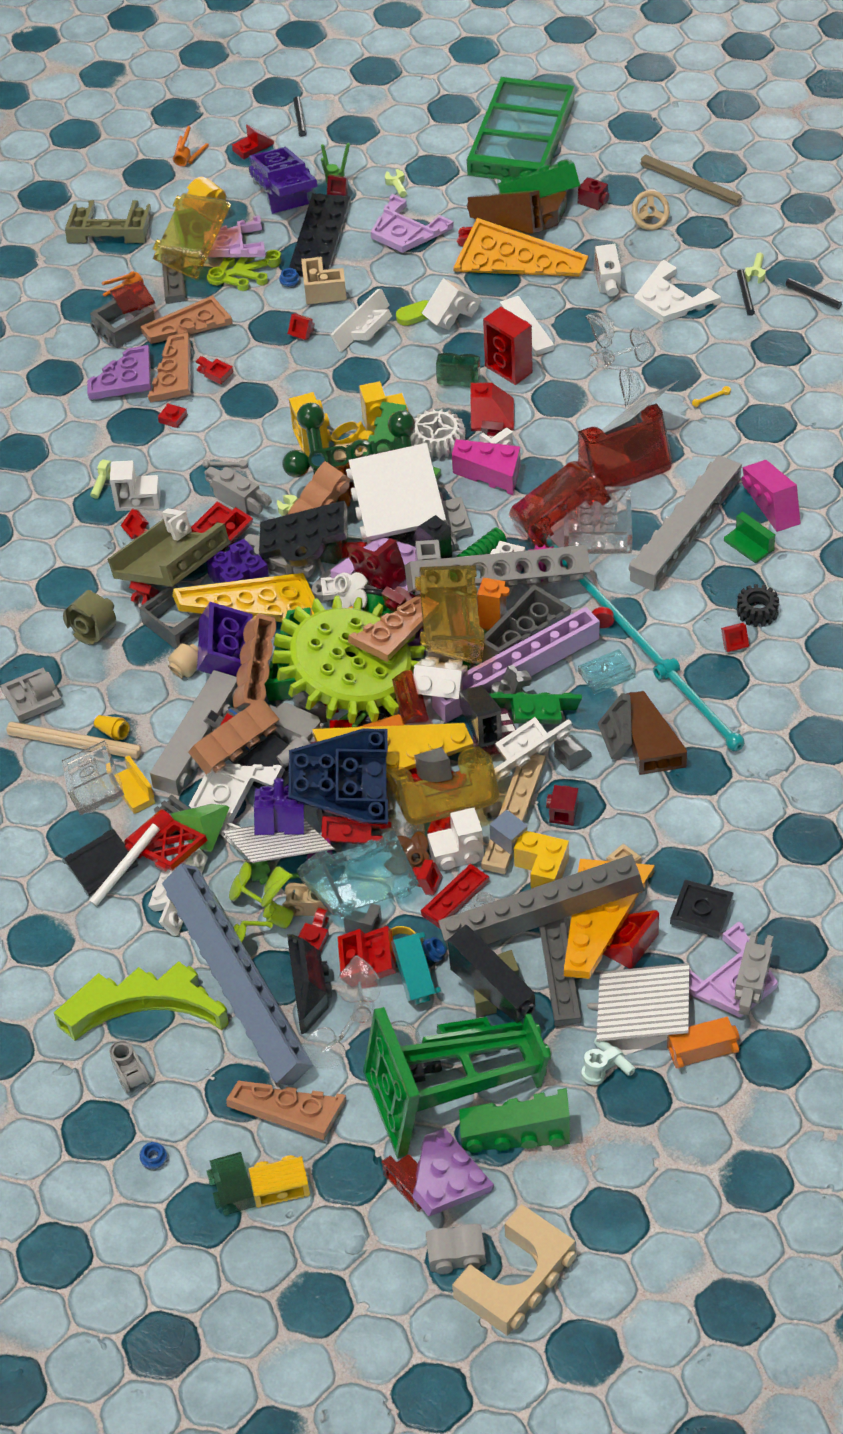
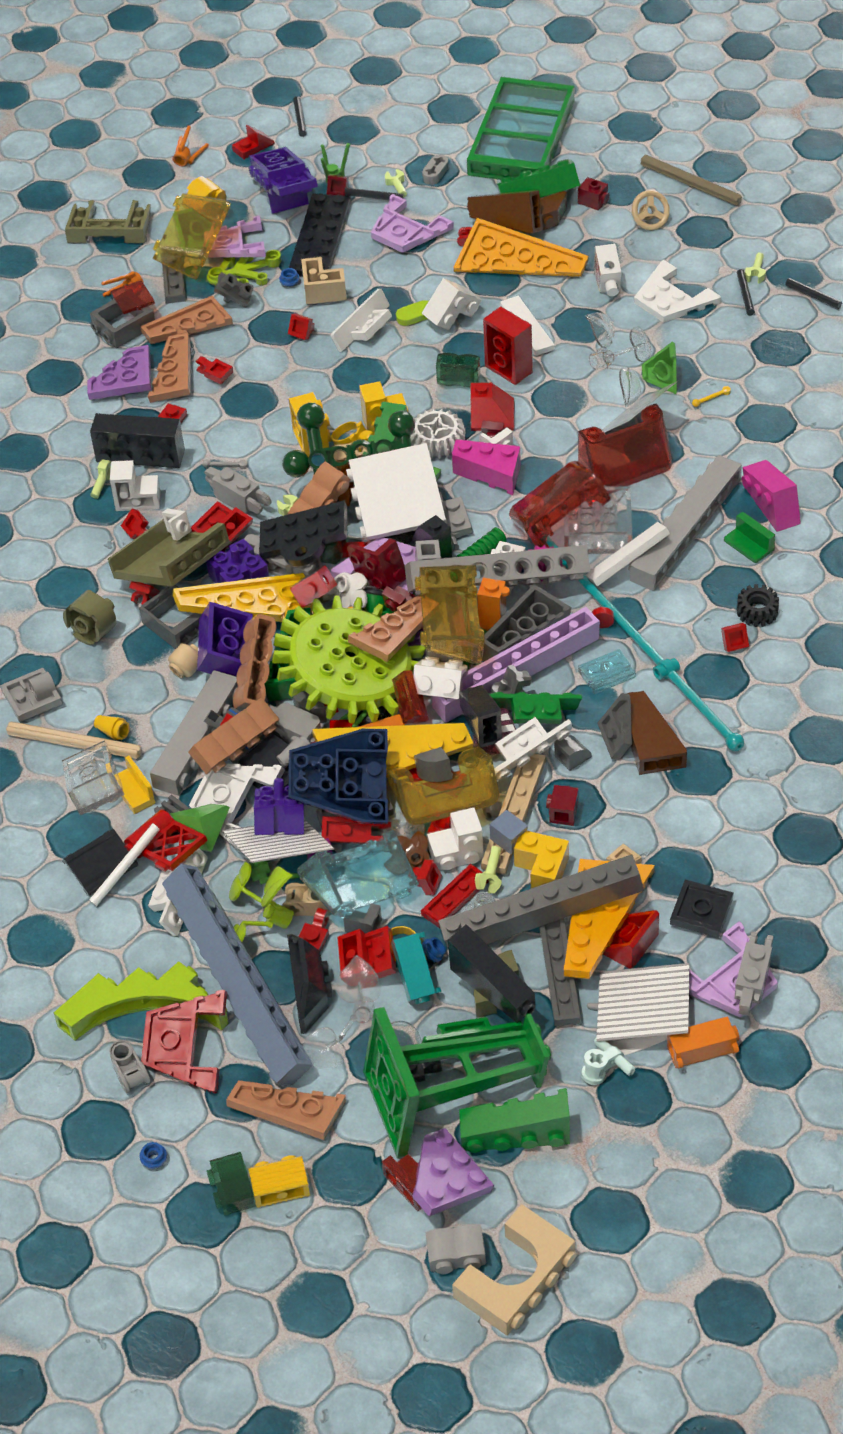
none -> black piece [90,413,185,468]
none -> wing [141,990,227,1093]
none -> dark grey hips [214,272,254,308]
none -> torso [289,565,338,608]
none -> black bar [344,188,404,200]
none -> light grey beam [422,155,449,185]
none -> yellowish green bar [475,846,502,893]
none -> white tile [586,522,670,586]
none -> bright green slope [642,342,677,395]

